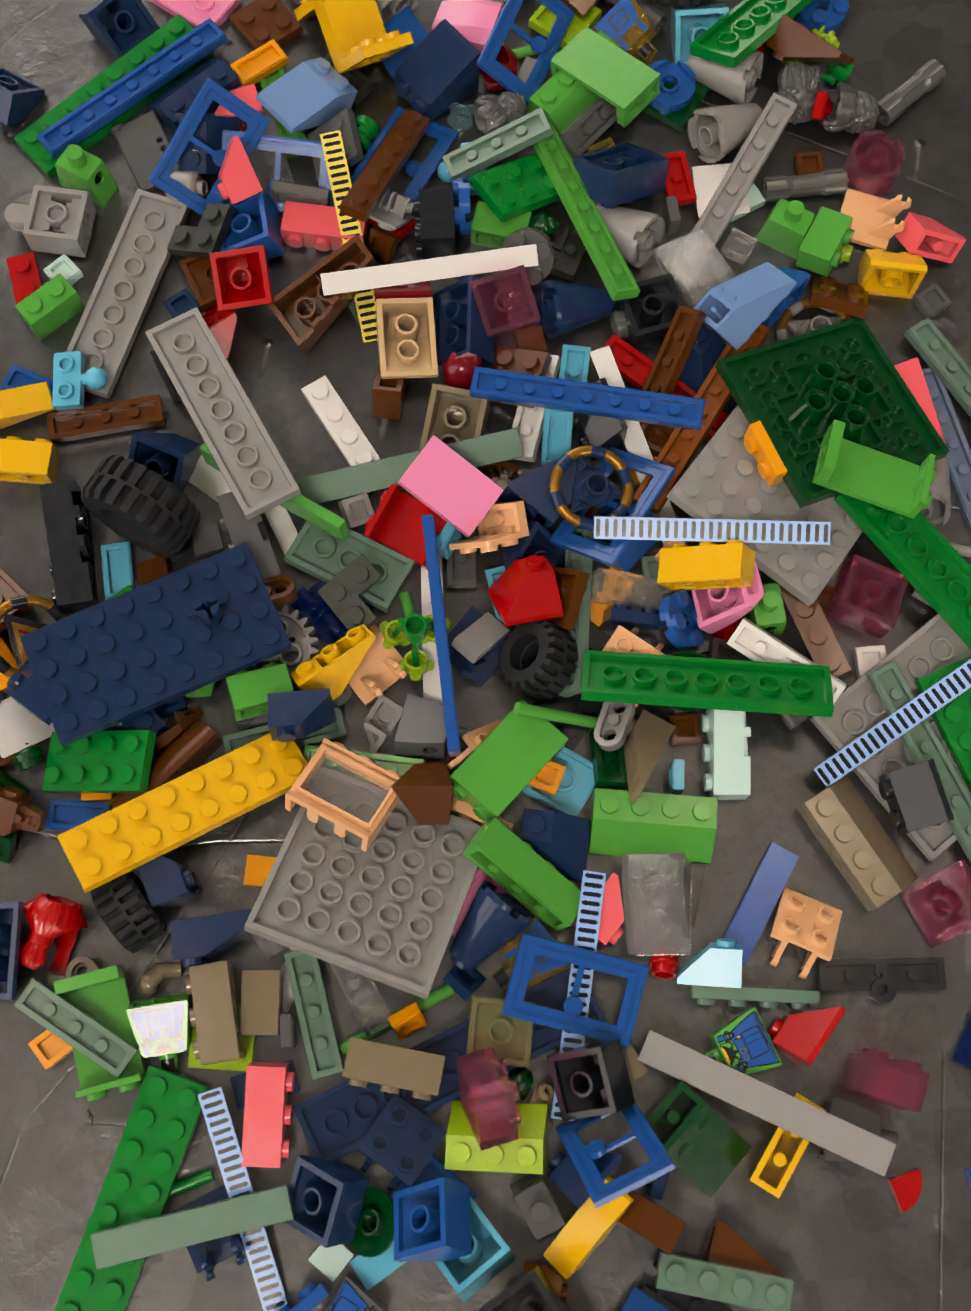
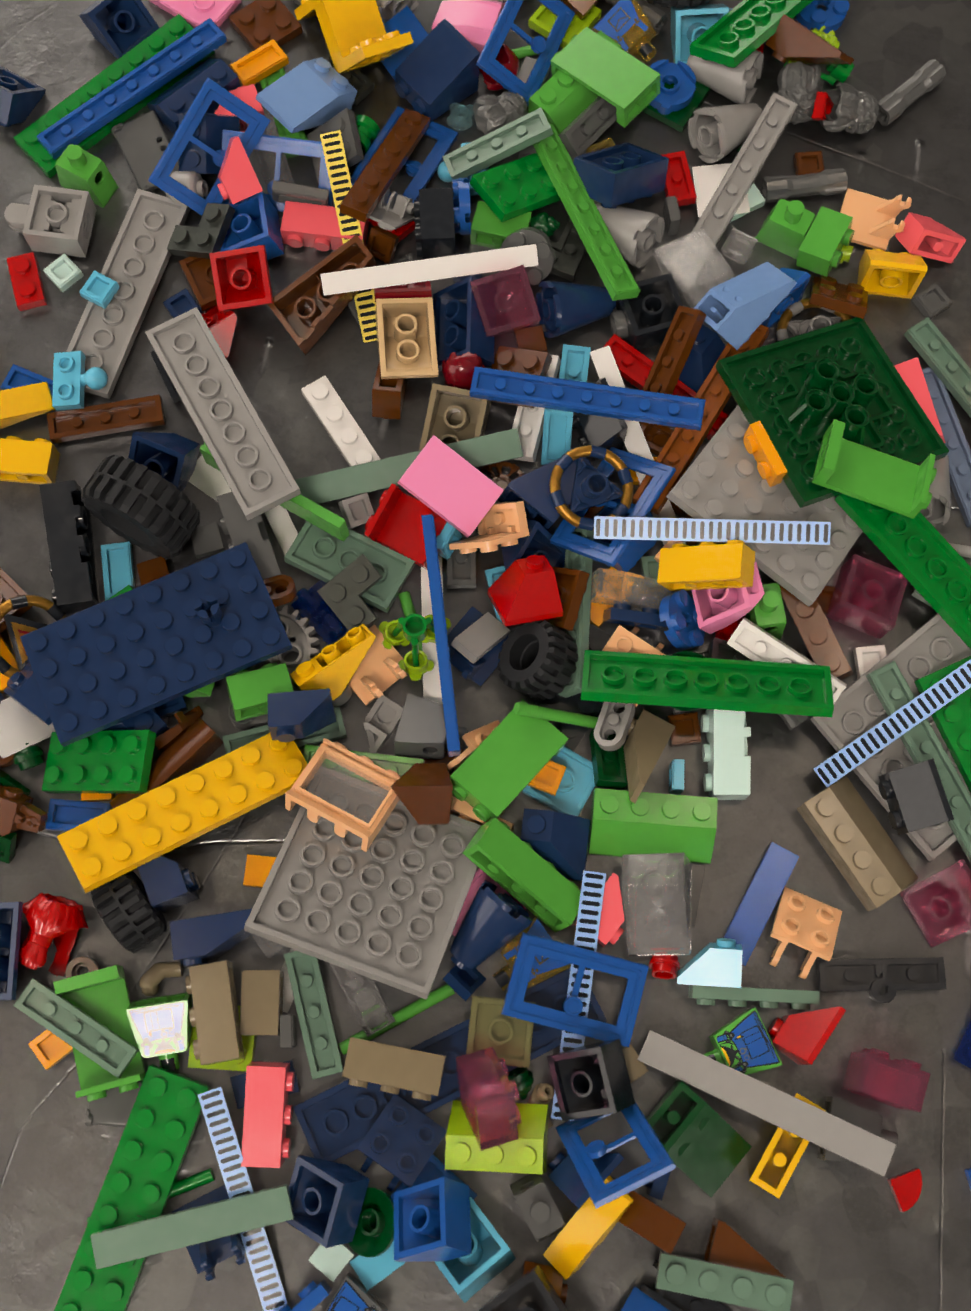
bright green brick [15,273,85,341] -> none
light orange tile [387,1002,428,1040] -> none
clear pink brick [843,130,905,196] -> none
none -> medium azure tile [79,270,120,309]

